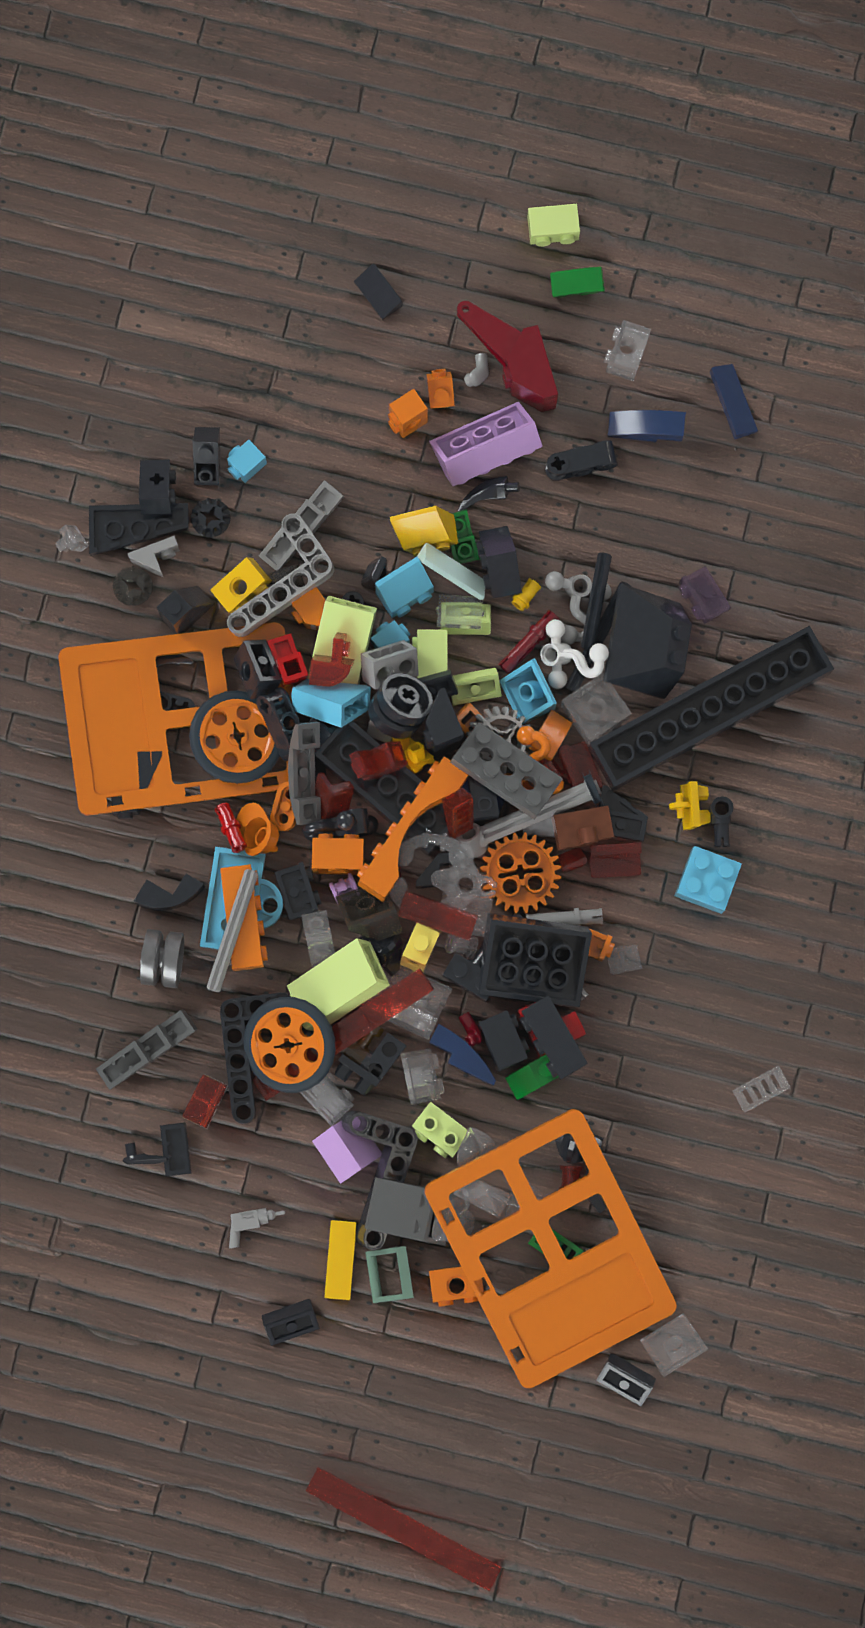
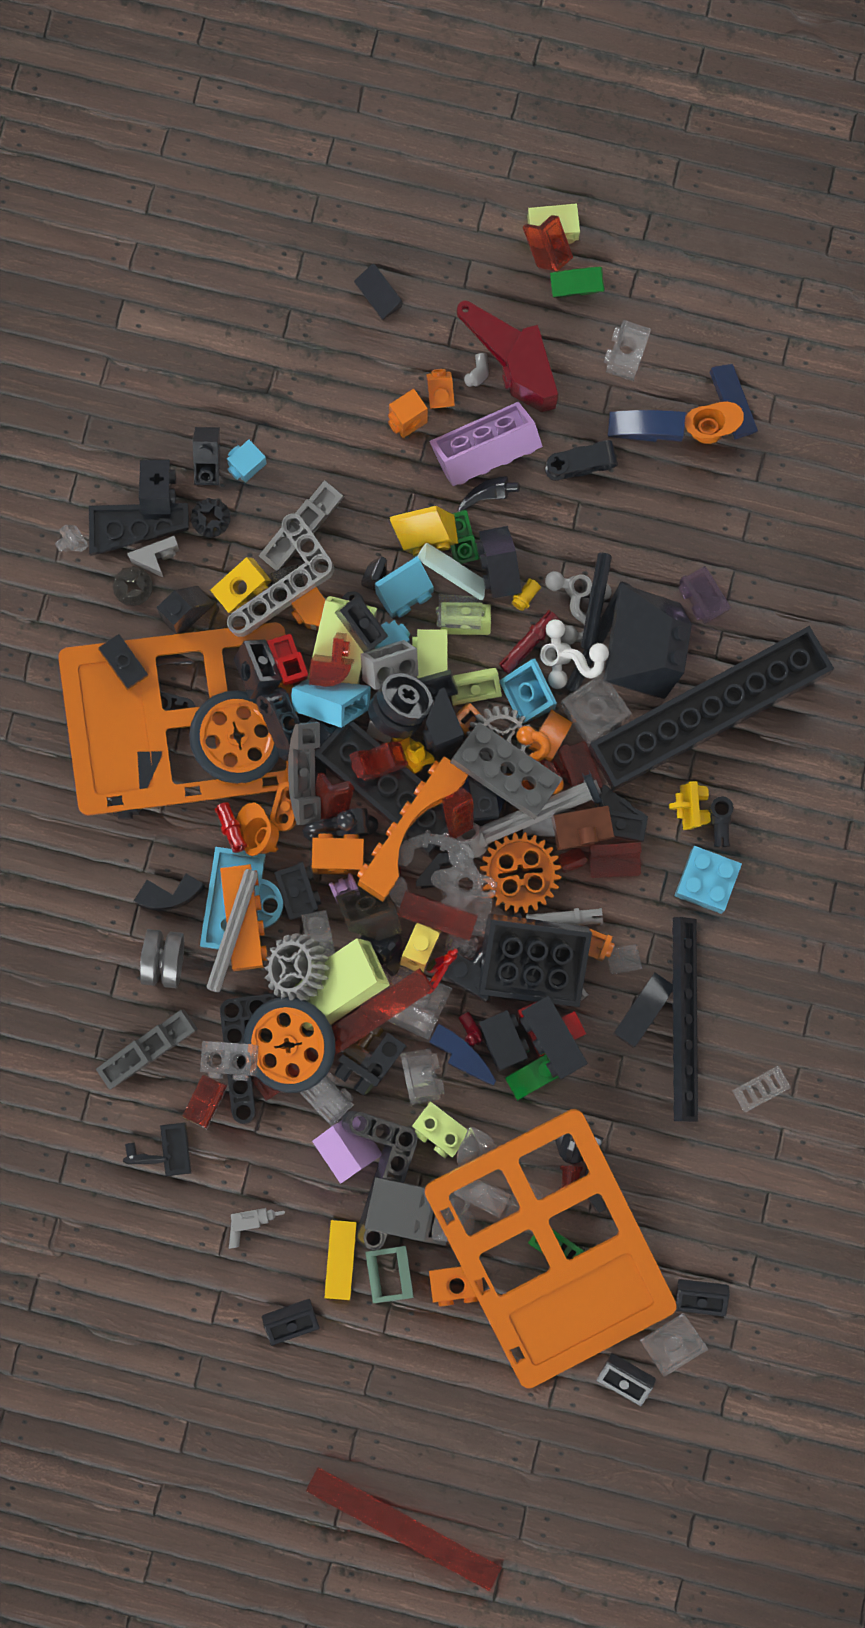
none -> black plate [98,634,148,690]
none -> clear brick [200,1041,259,1081]
none -> light grey gear [264,933,330,1001]
none -> black slope [335,596,388,653]
none -> red piece [426,949,458,994]
none -> clear red panel [523,215,573,271]
none -> black slope [613,972,673,1048]
none -> black plate [672,917,698,1122]
none -> black slope [675,1279,730,1317]
none -> orange piece [685,401,744,444]

